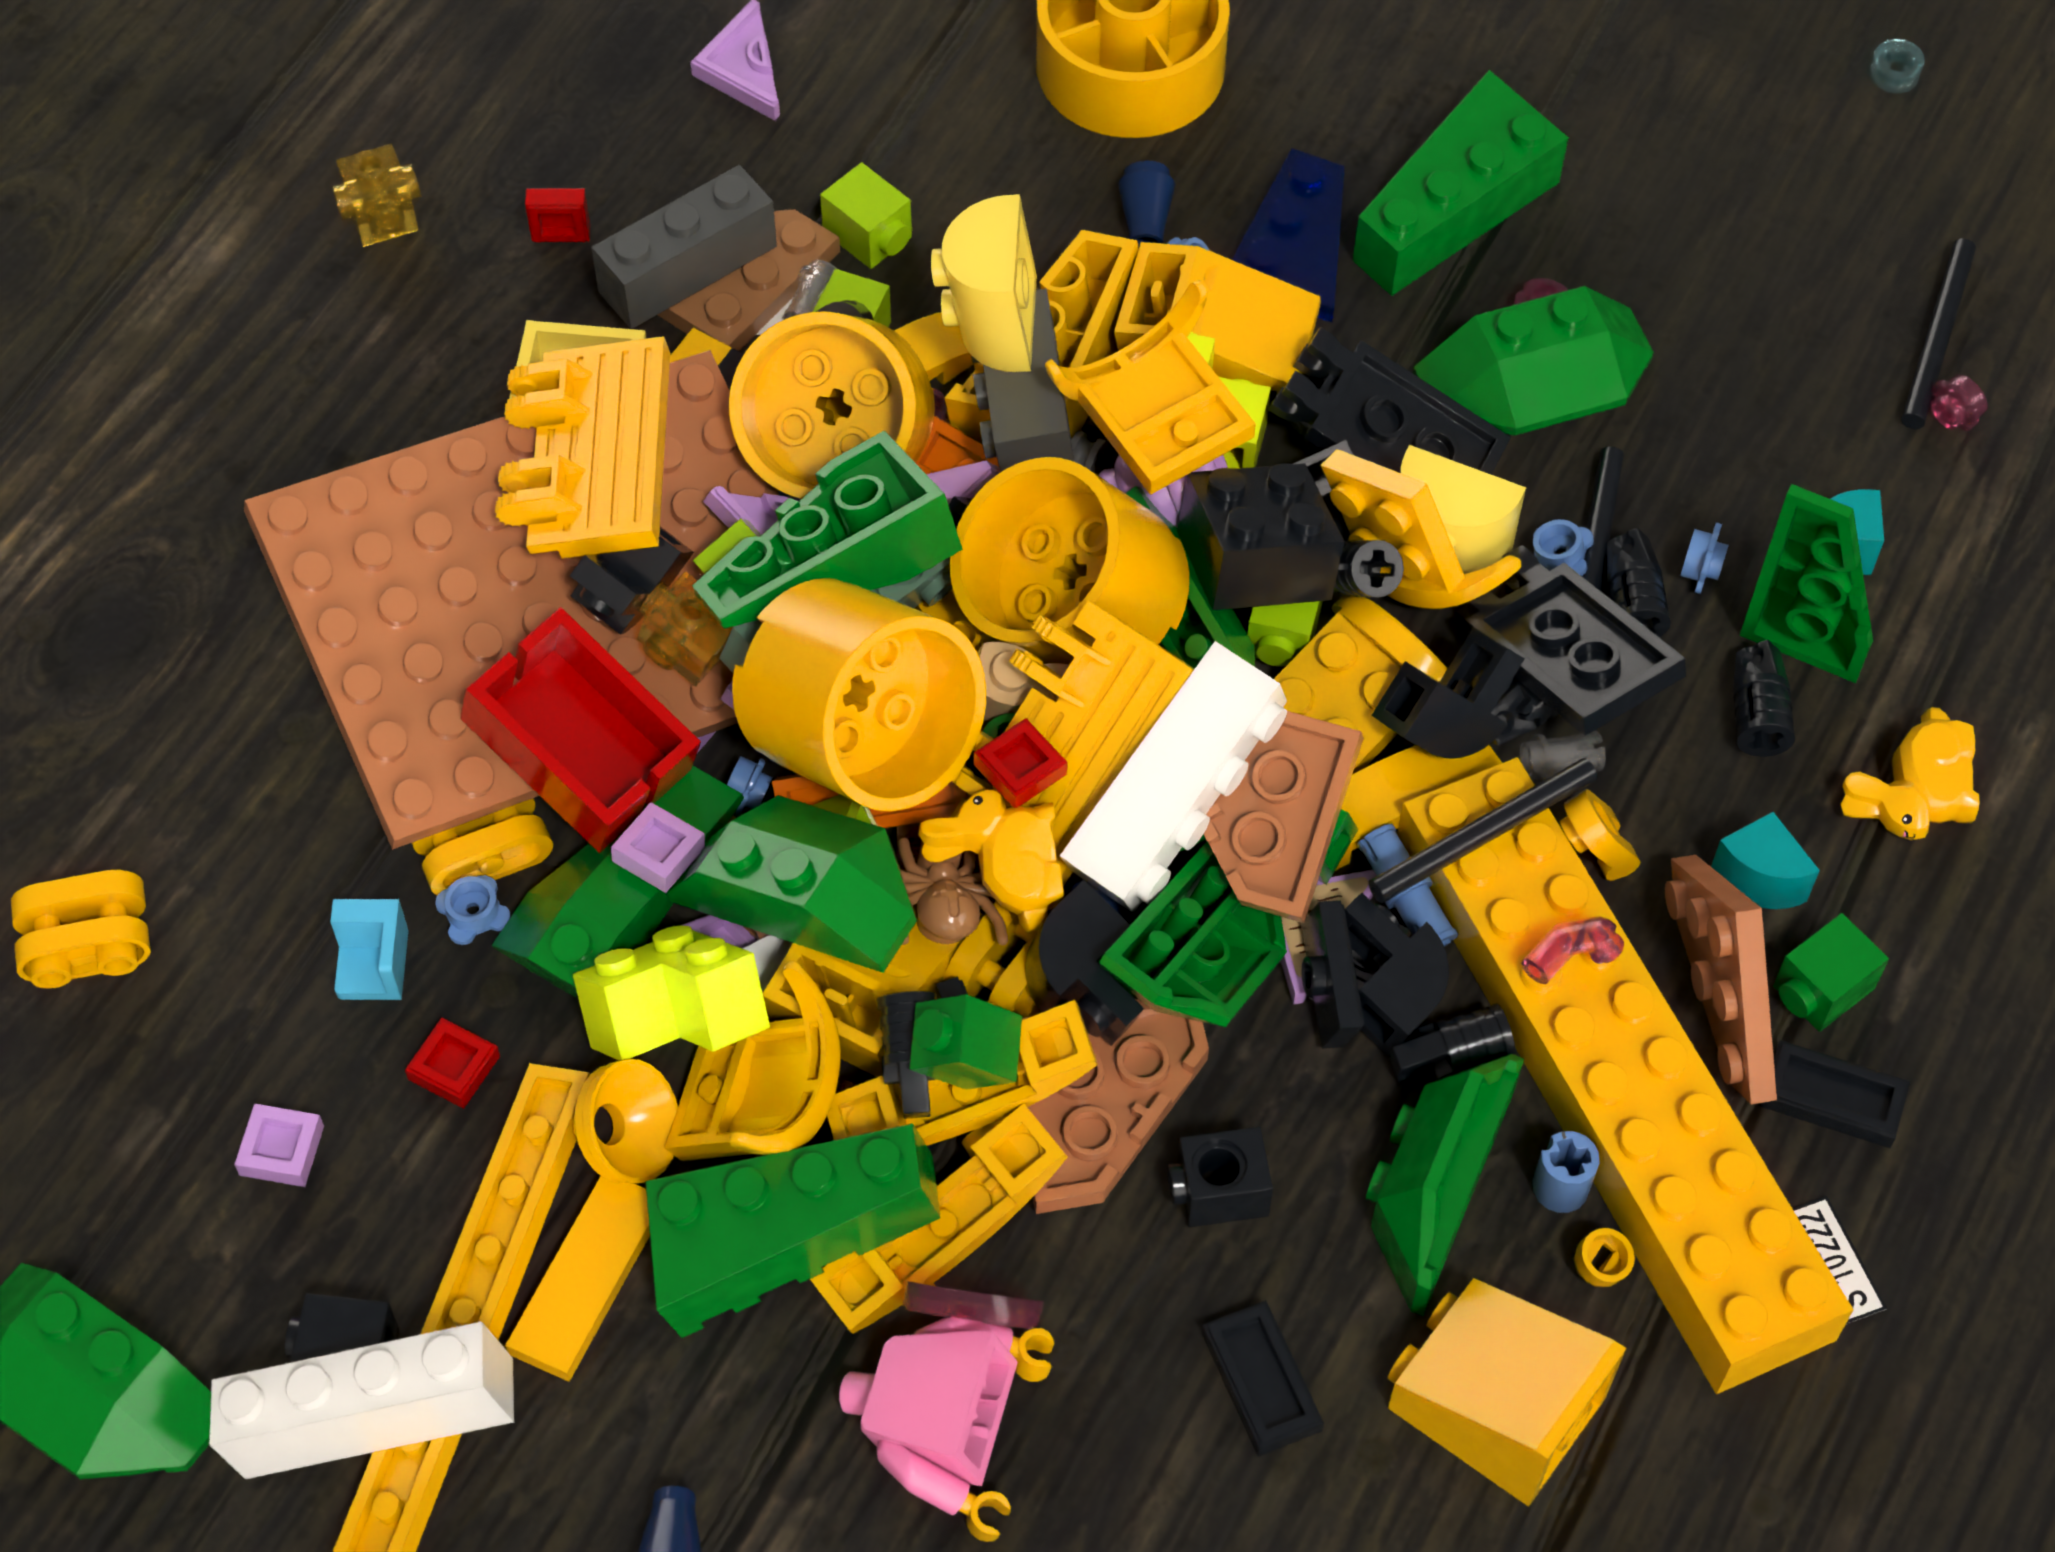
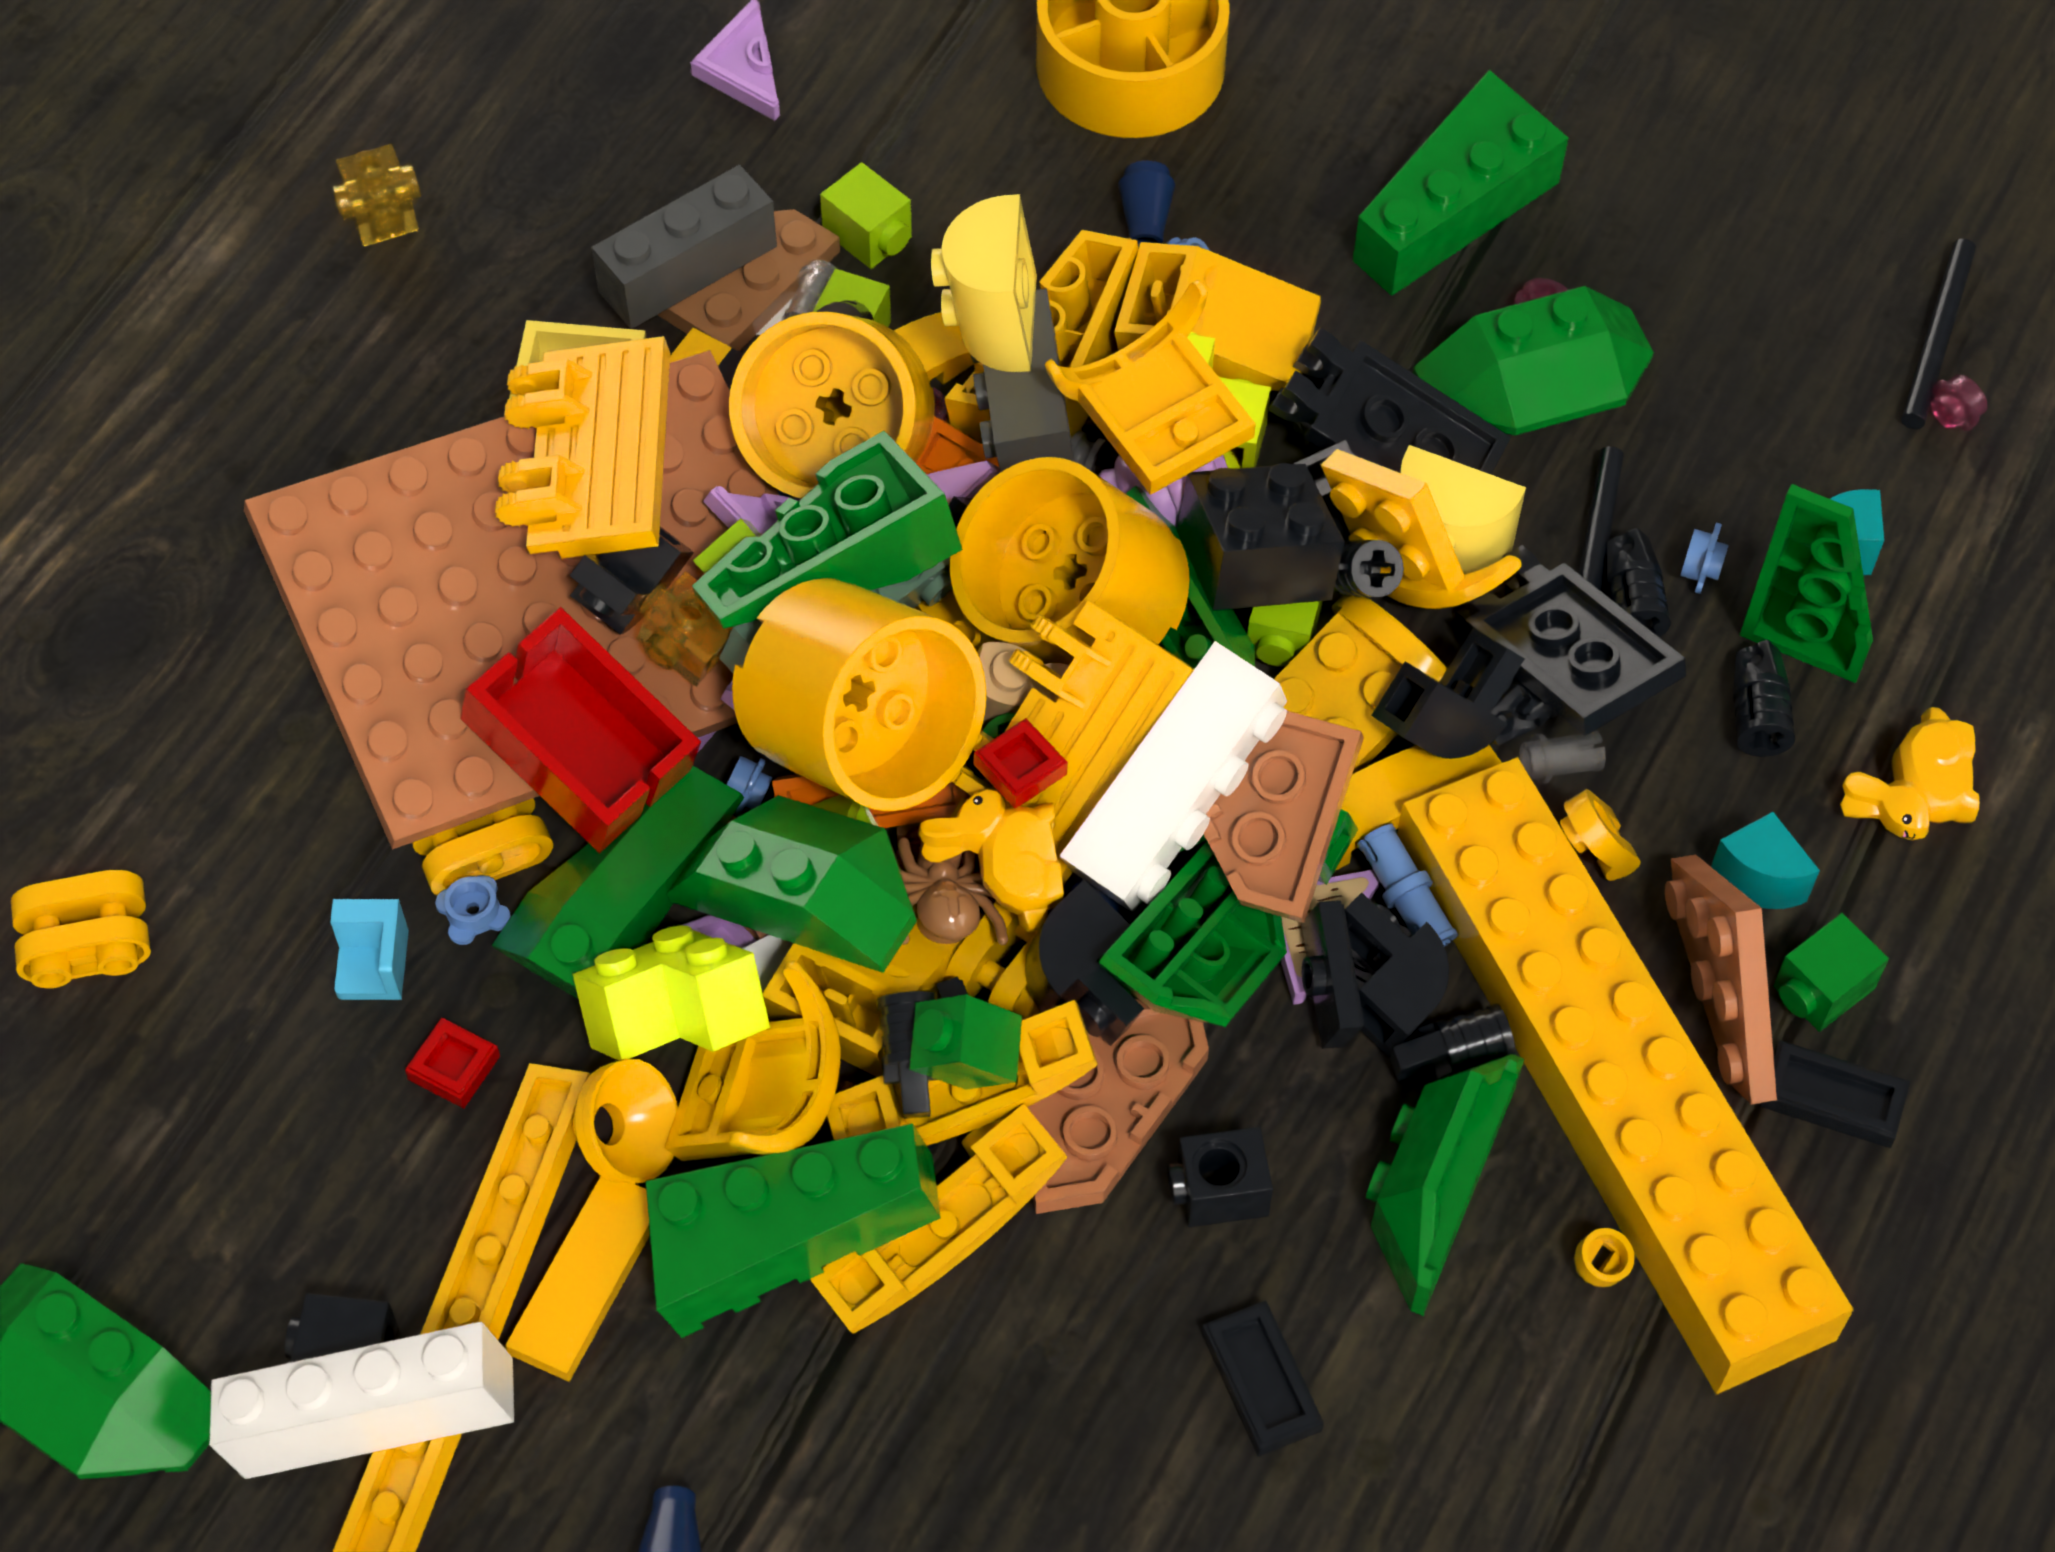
lavender plate [234,1104,324,1187] -> none
red tile [525,188,591,242] -> none
lavender plate [611,802,705,893] -> none
bright pink torso [839,1313,1055,1542] -> none
clear pink tile [903,1280,1044,1329] -> none
clear blue wing [1232,148,1345,323] -> none
black bar [1368,758,1597,903] -> none
yellow slope [1387,1278,1626,1507] -> none
clear pink arm [1521,916,1624,984] -> none
medium blue piece [1532,1131,1600,1213] -> none
medium blue plate [1533,519,1594,576] -> none
white sticker [1792,1196,1887,1324] -> none
clear light blue bush [1870,39,1924,93] -> none

